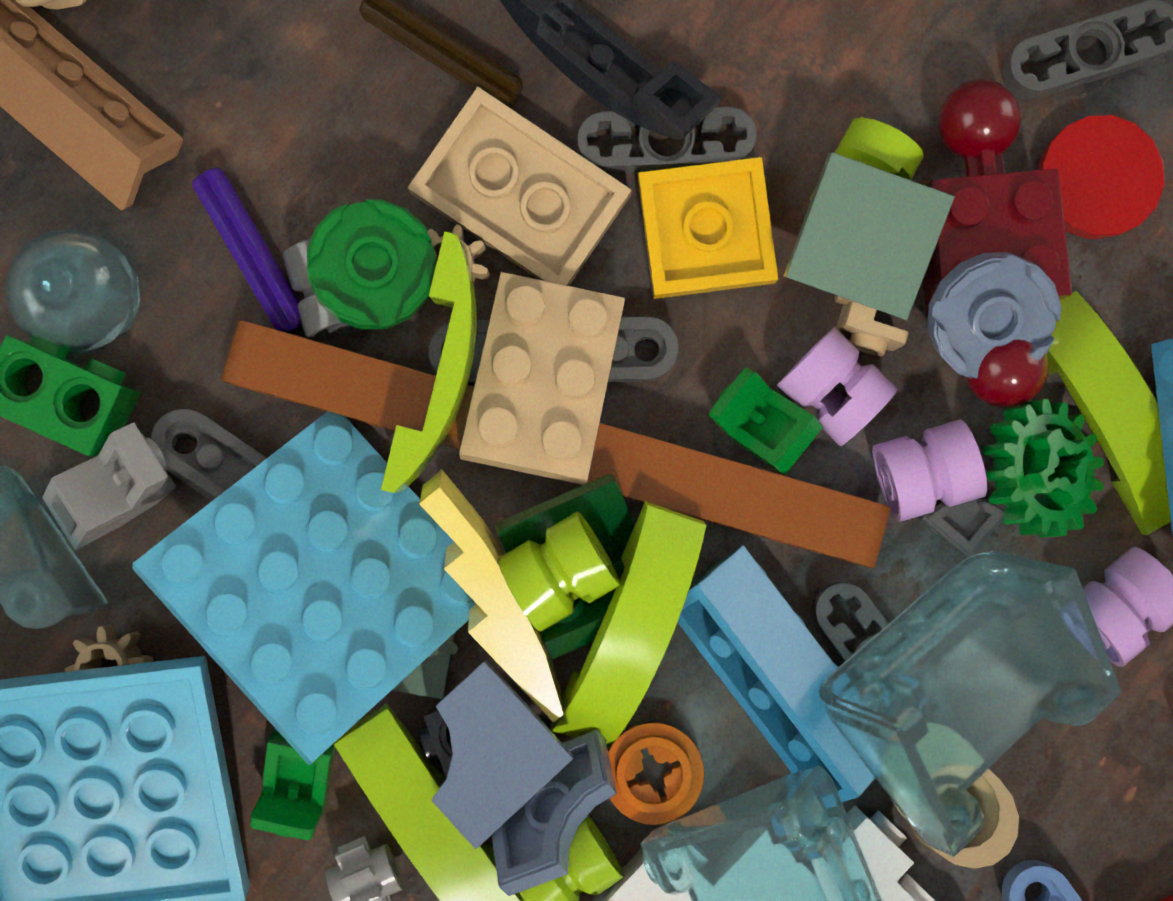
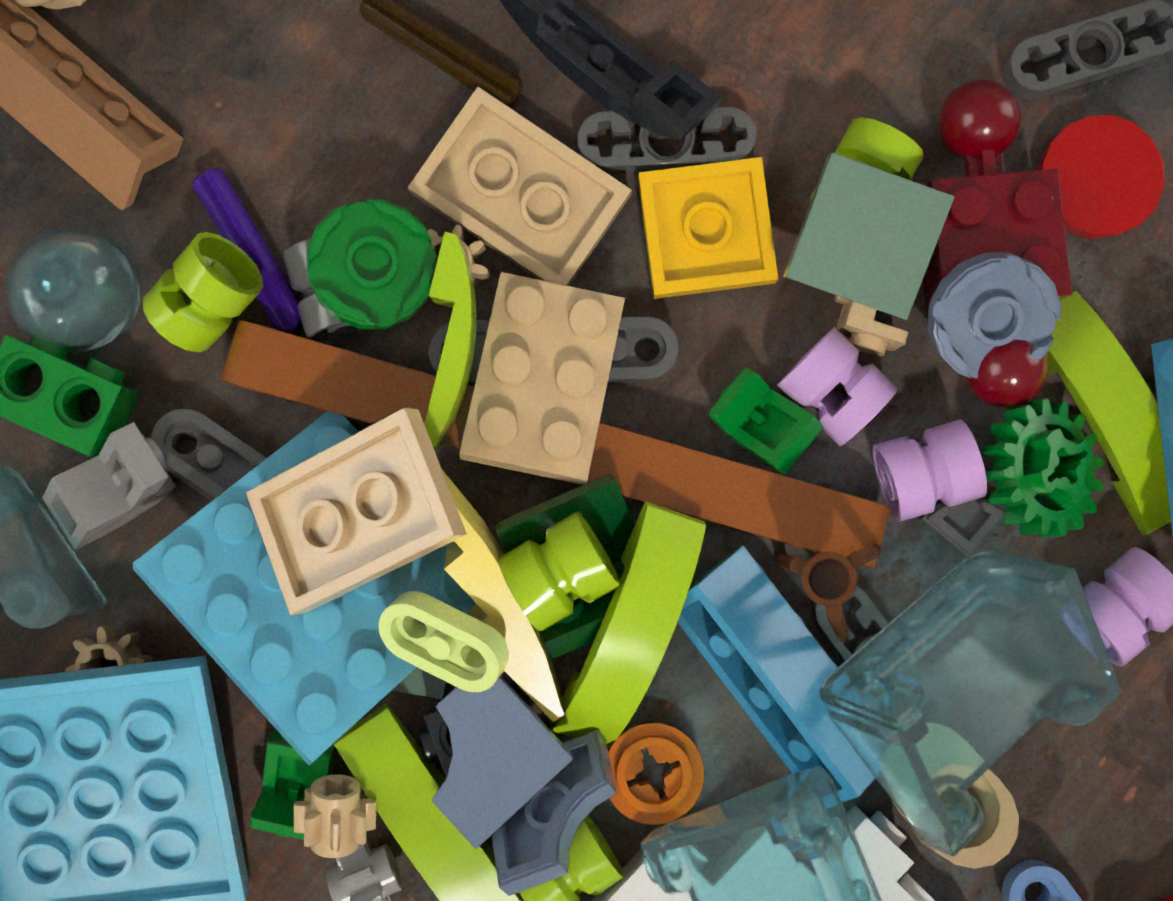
none -> lime wheel [142,232,263,353]
none -> tan plate [246,408,467,615]
none -> tan gear [294,774,376,858]
none -> yellowish green plate [378,591,509,692]
none -> reddish brown plant [776,544,882,642]

